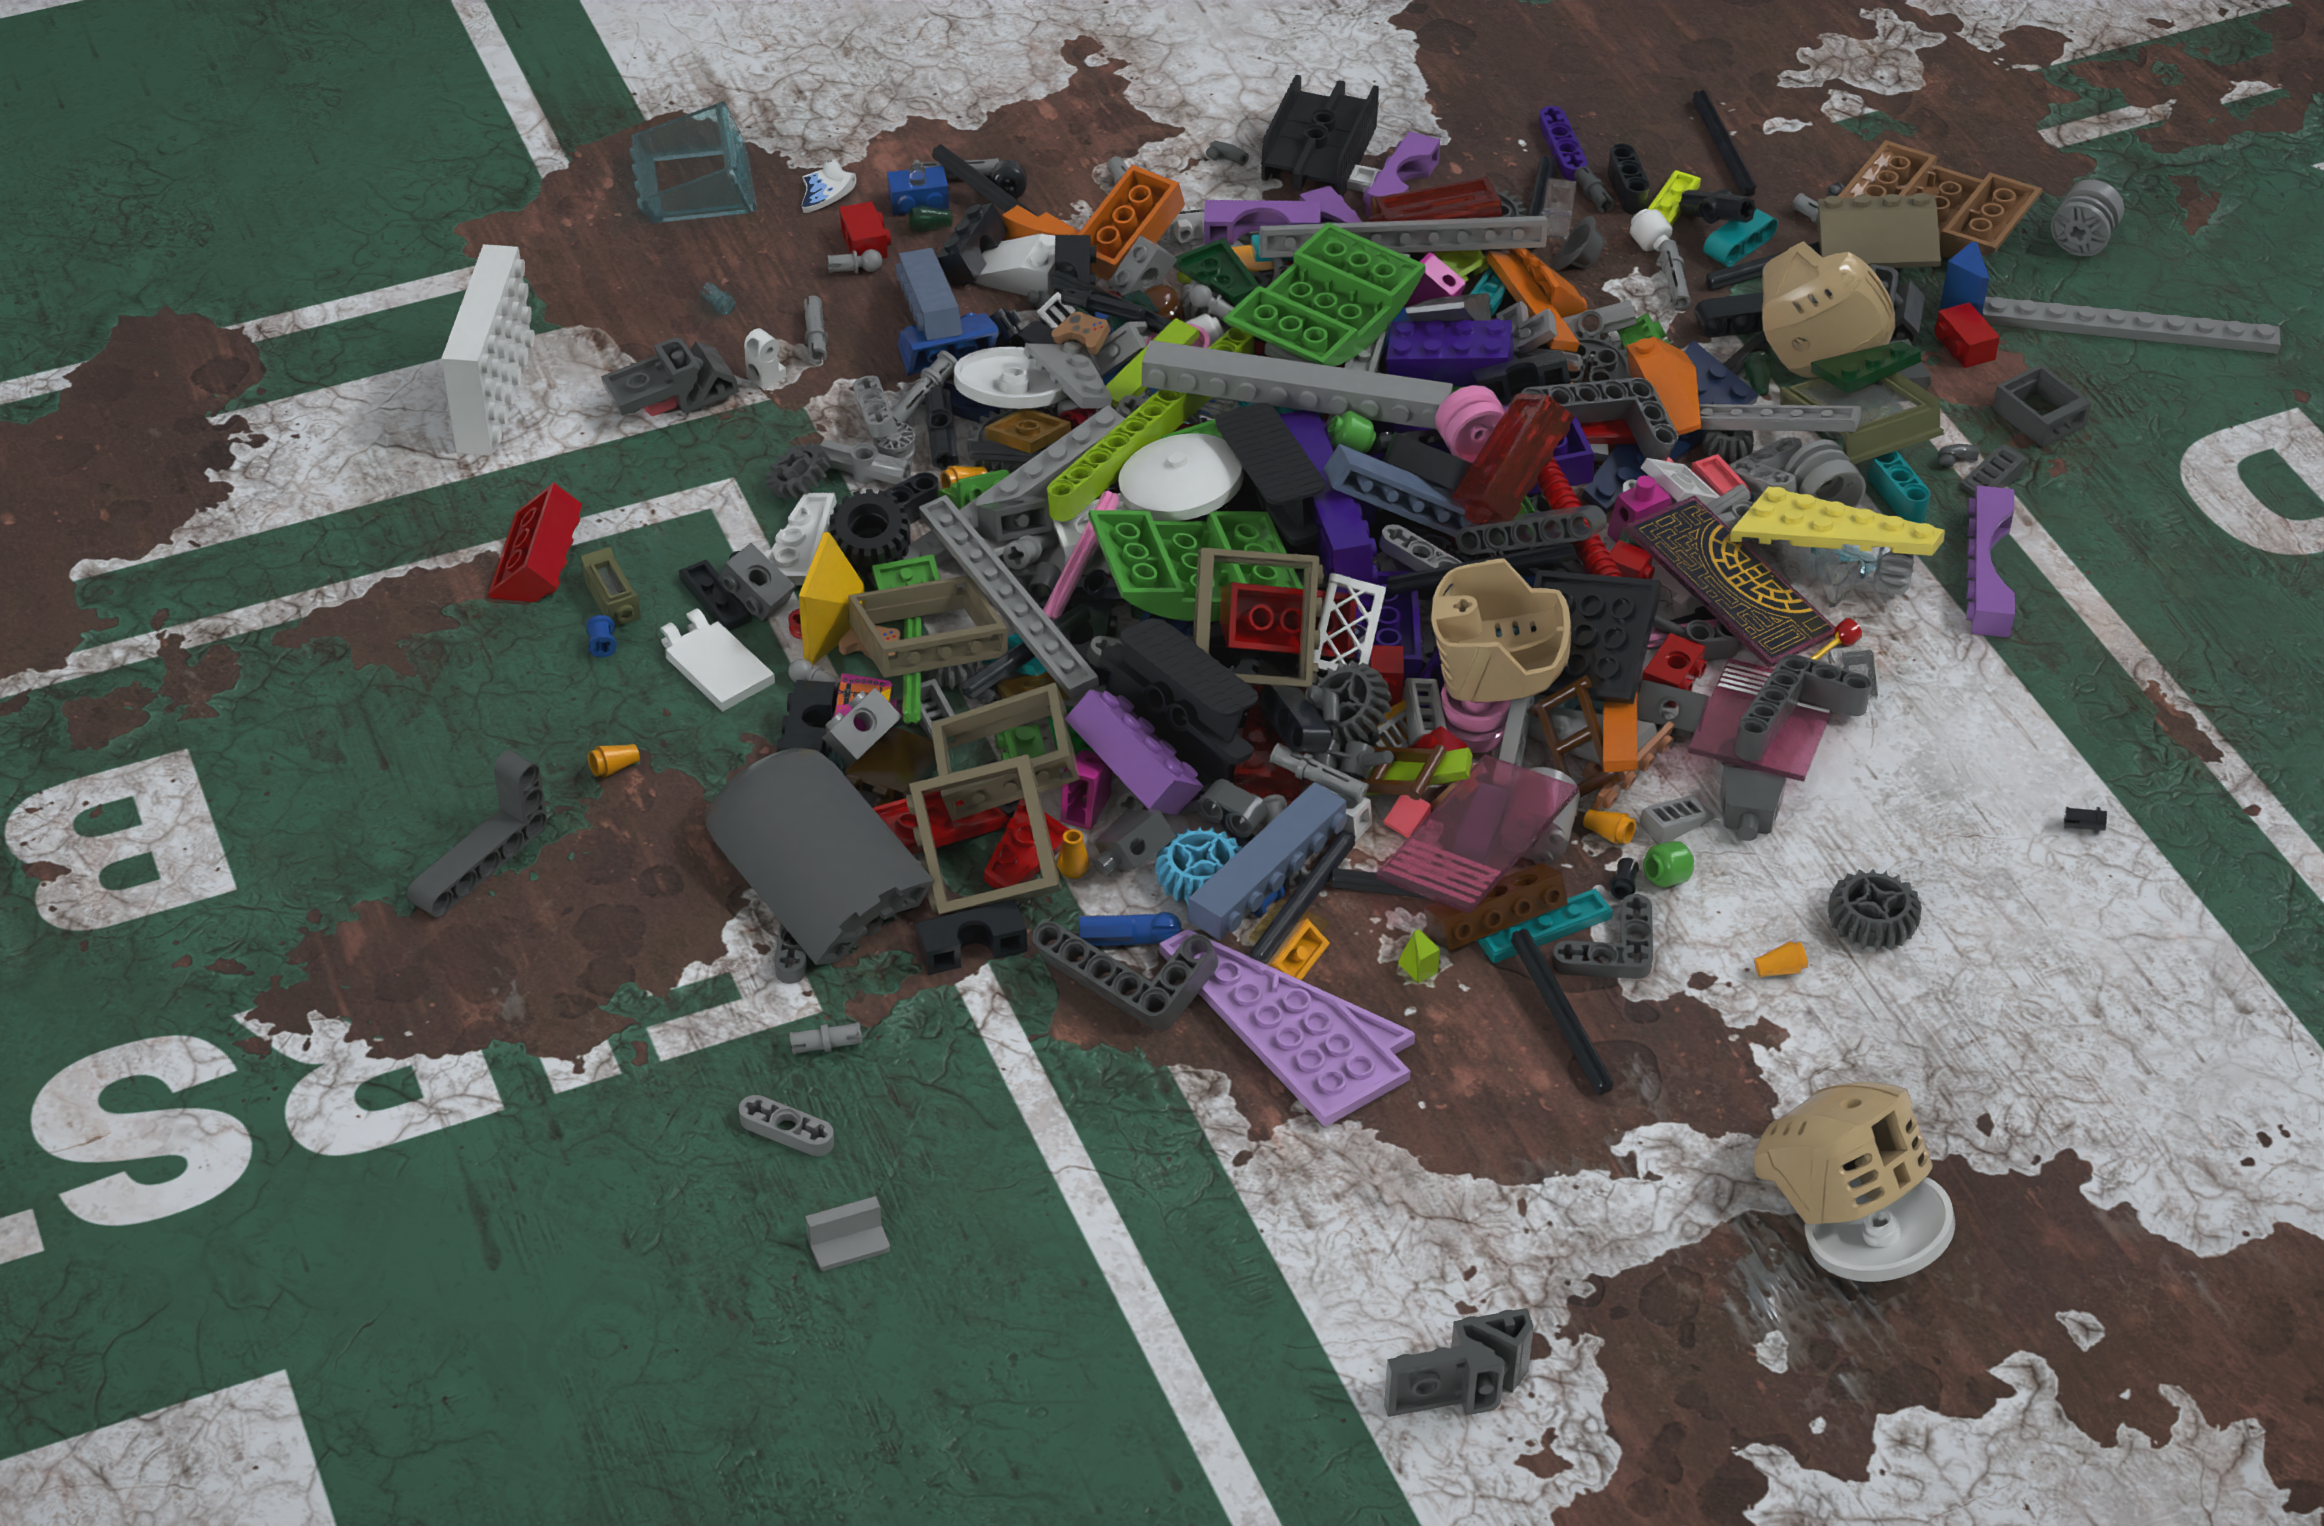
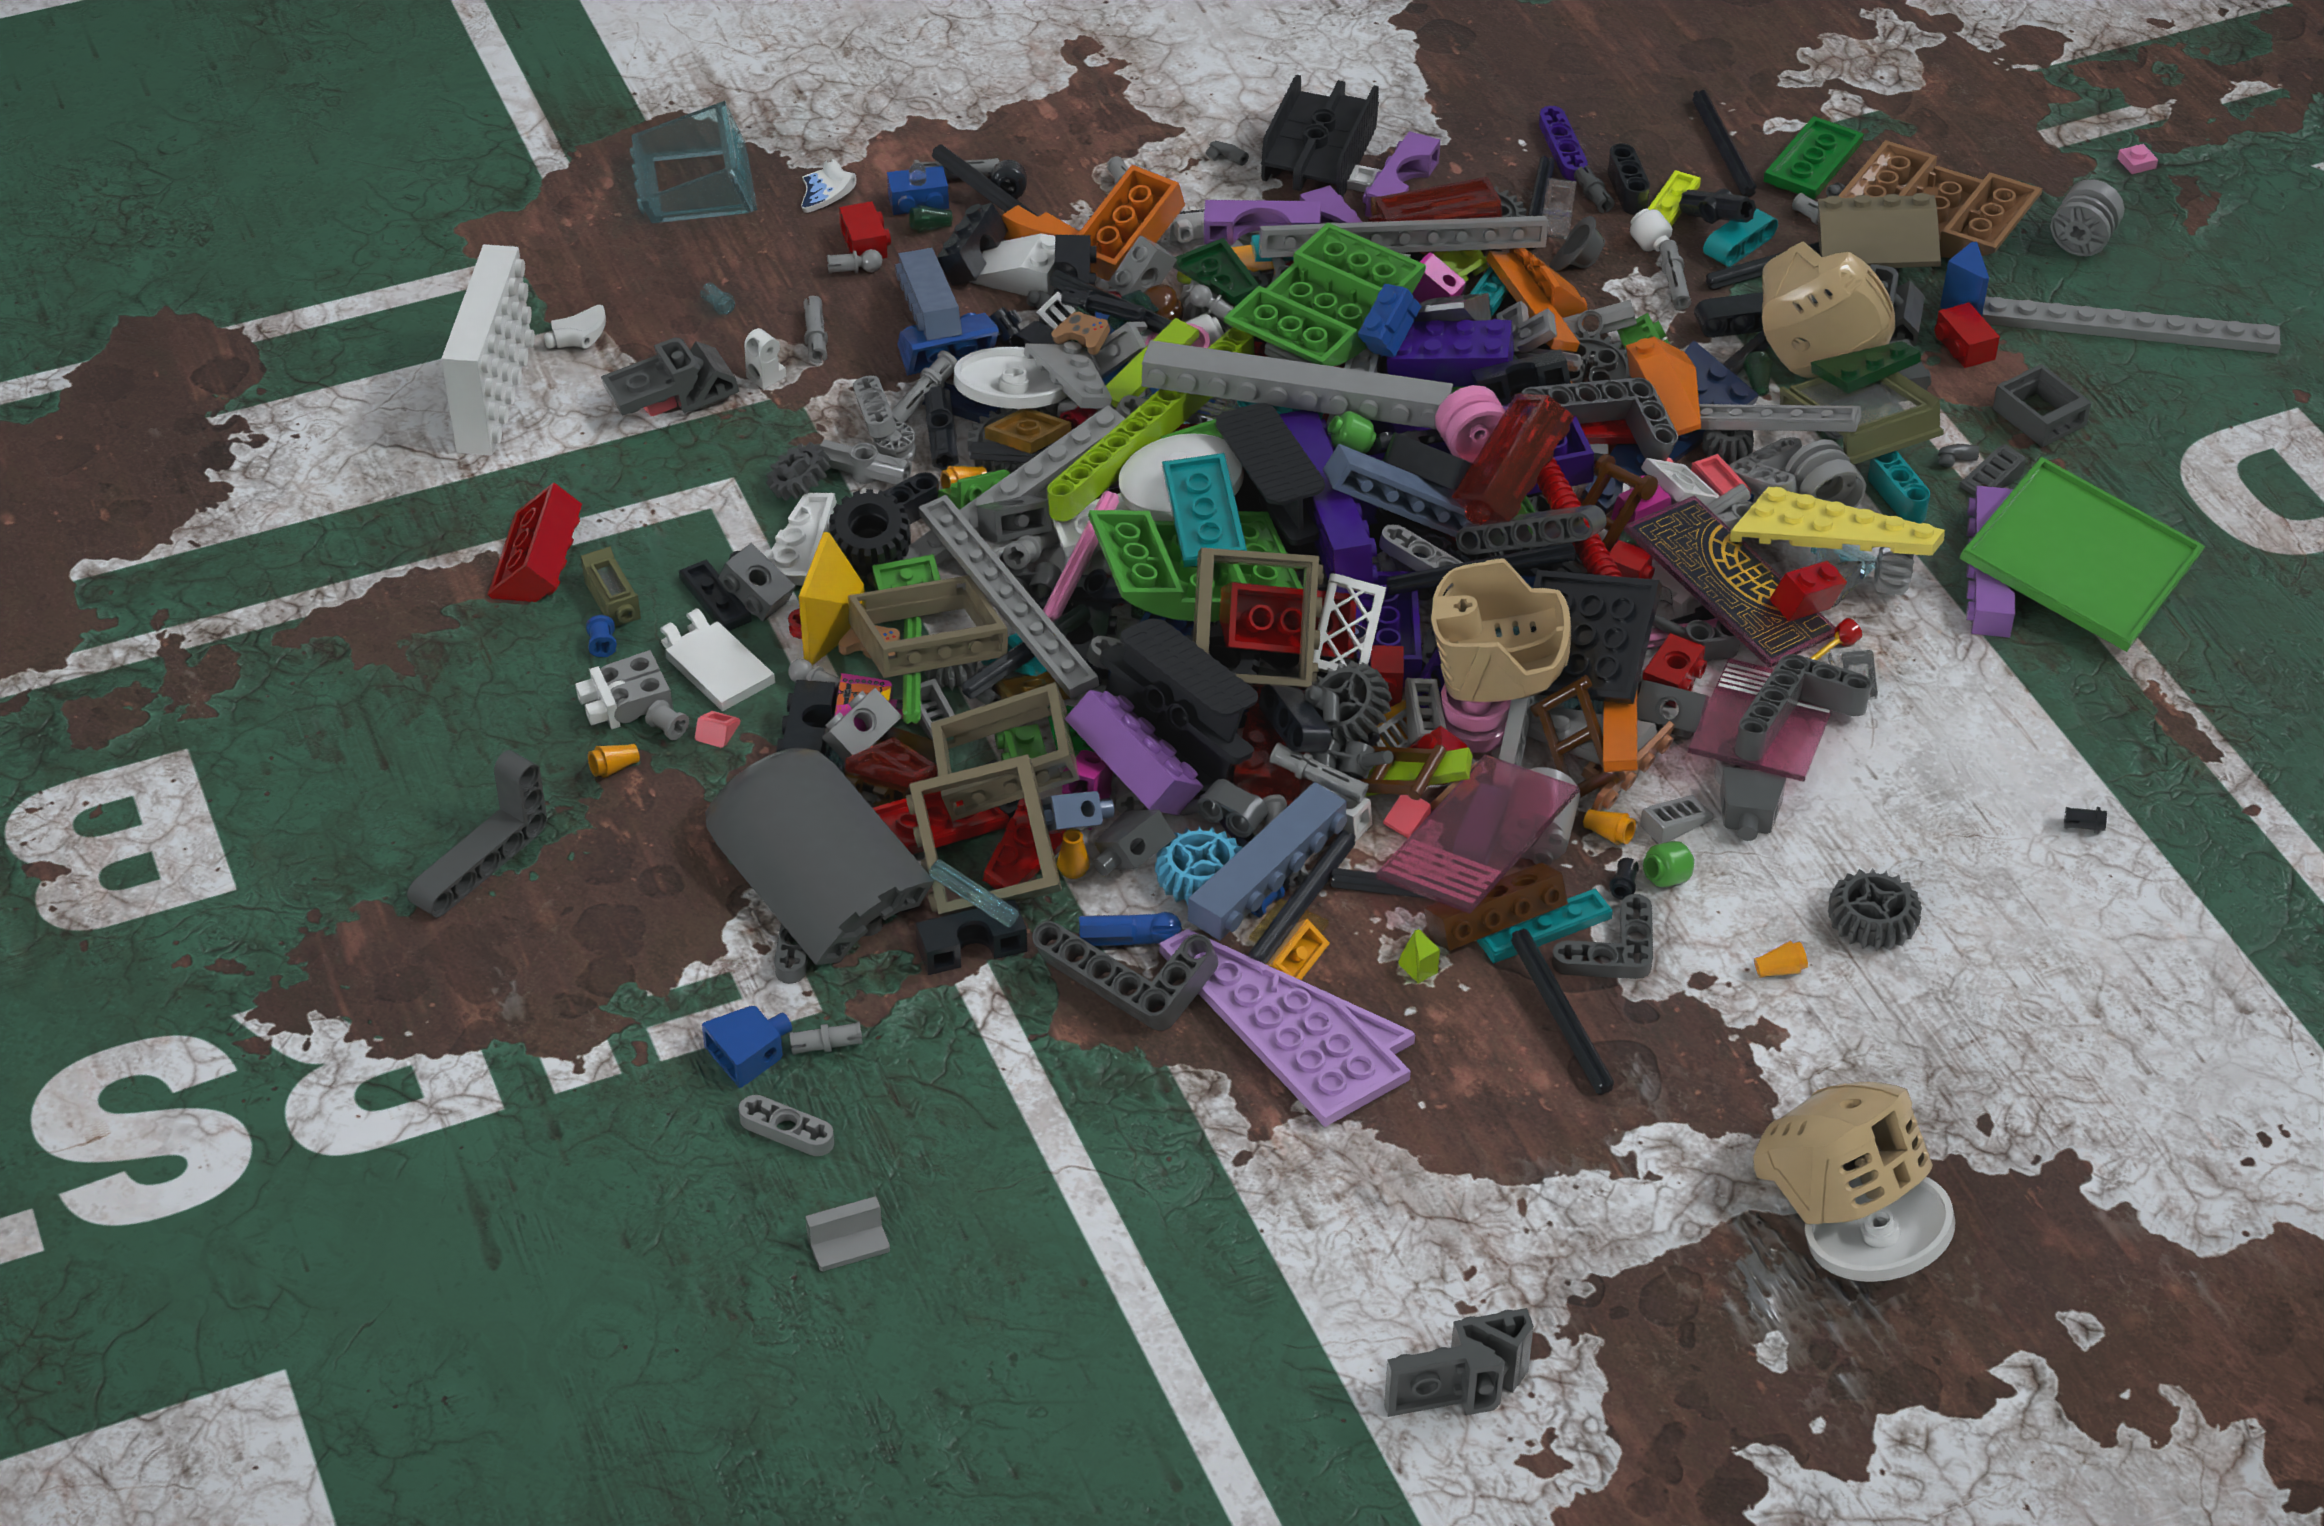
none -> white arm [544,305,606,349]
none -> light grey hips [575,650,674,729]
none -> light grey bush [645,700,689,740]
none -> coral slope [695,711,740,748]
none -> blue torso [702,1006,792,1088]
none -> clear red wing [845,737,938,788]
none -> clear light blue axle [929,860,1019,927]
none -> sand blue torso [1032,791,1114,835]
none -> teal tile [1162,453,1247,567]
none -> blue brick [1357,284,1422,358]
none -> reddish brown piece [1568,454,1658,552]
none -> green plate [1763,116,1864,200]
none -> red brick [1769,560,1847,621]
none -> bright green tile [1959,457,2205,652]
none -> bright pink plate [2117,144,2158,174]

